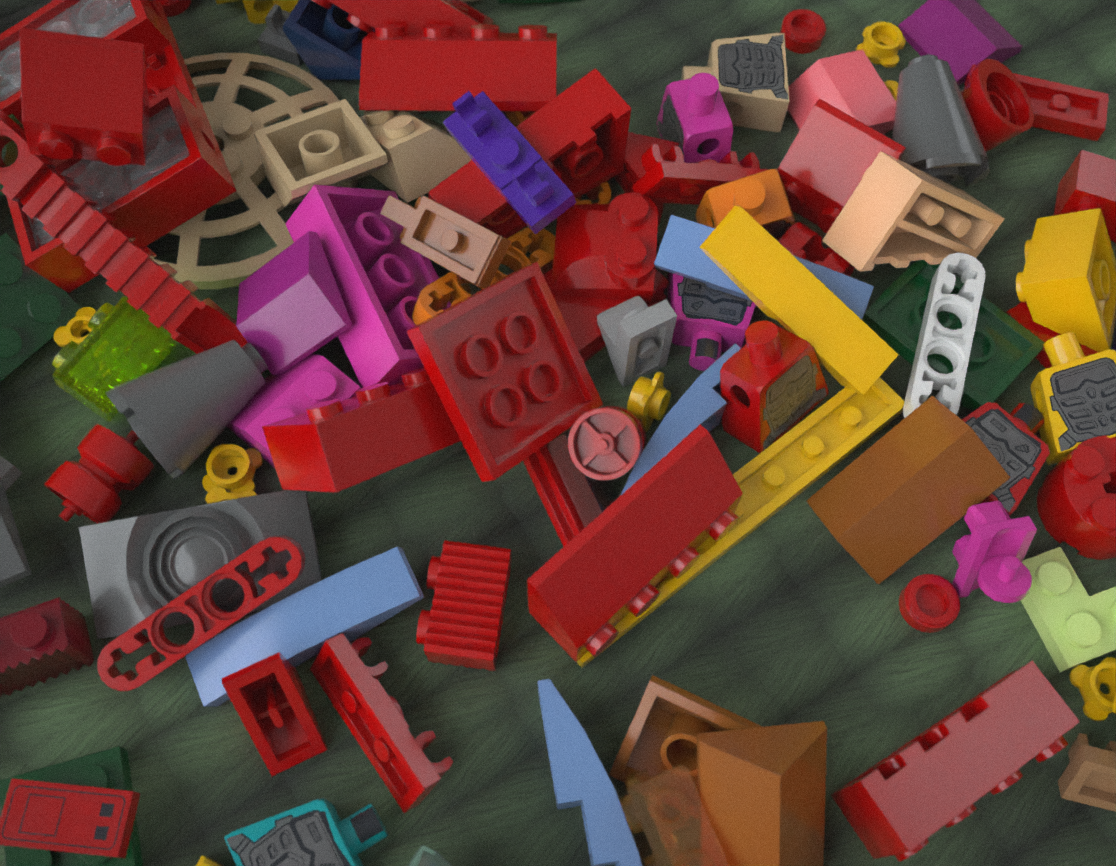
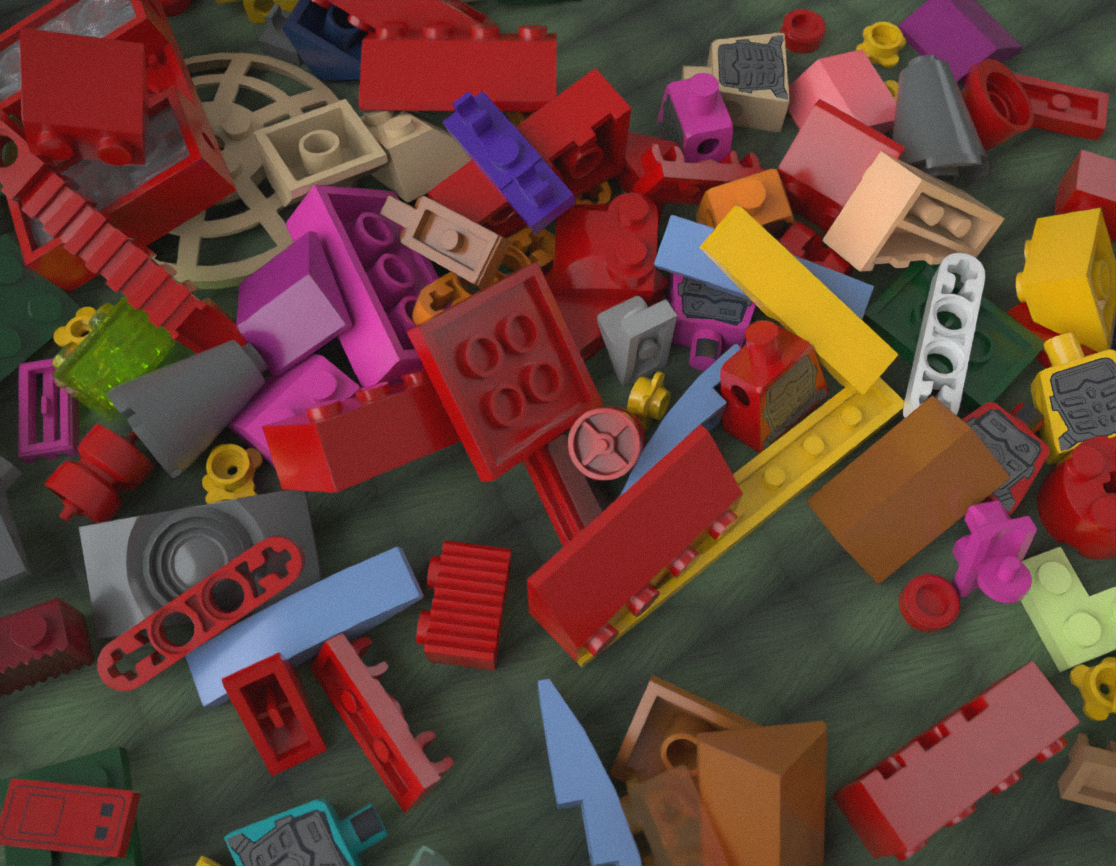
none -> dark pink tile [18,356,79,464]

